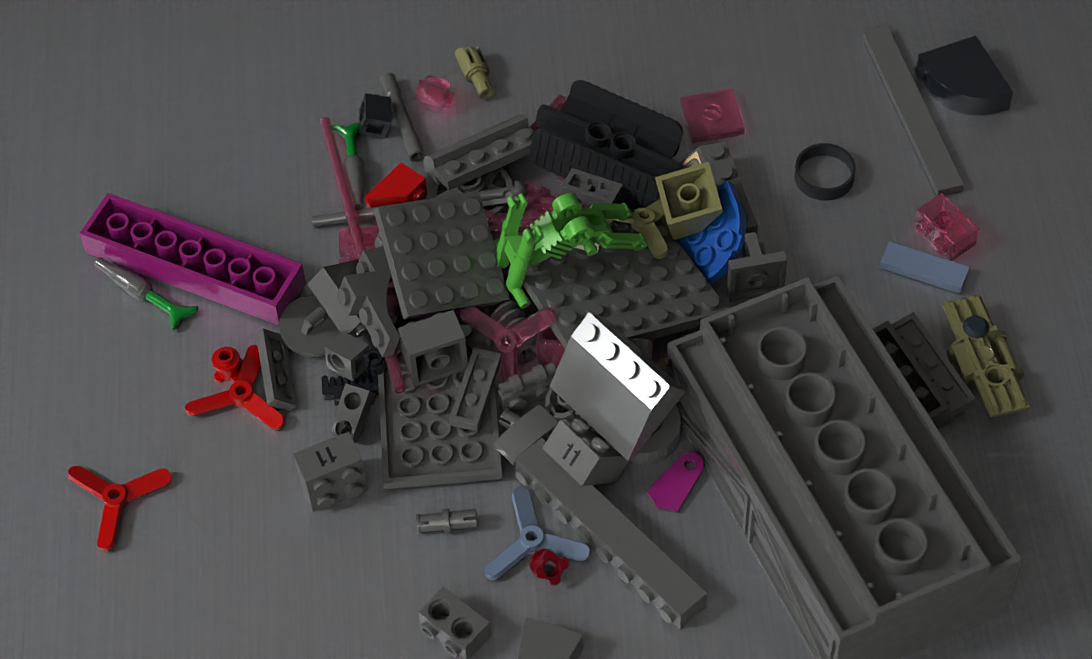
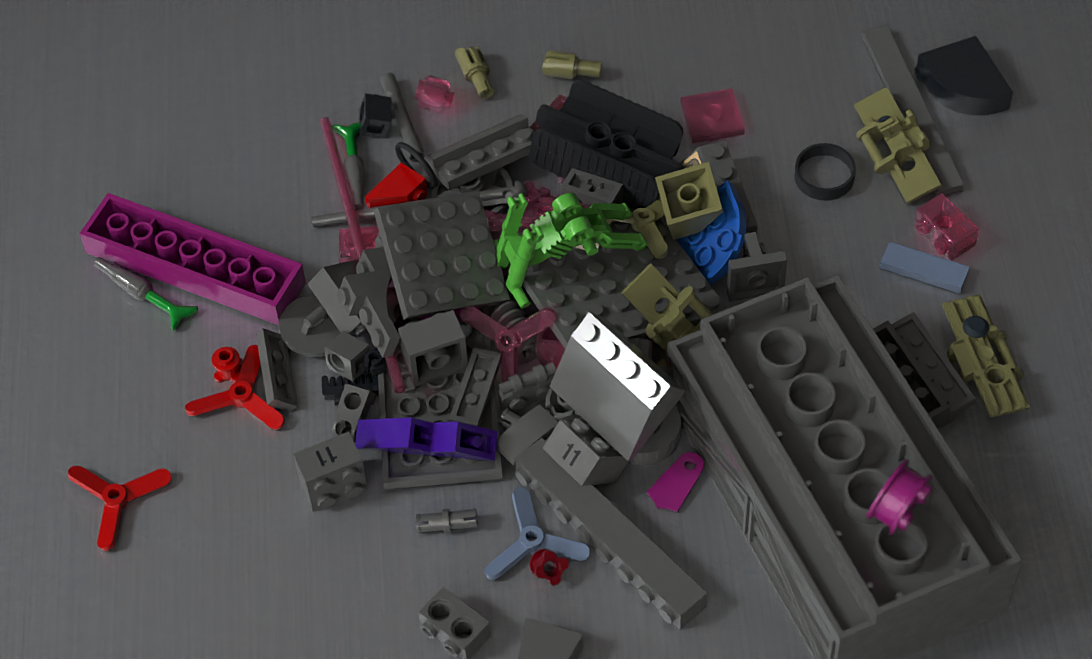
none -> dark purple slope [355,417,498,461]
none -> black tyre [395,142,437,189]
none -> olive arm [542,50,602,80]
none -> olive piece [621,263,714,355]
none -> olive piece [853,87,942,205]
none -> magenta wheel [867,459,933,535]

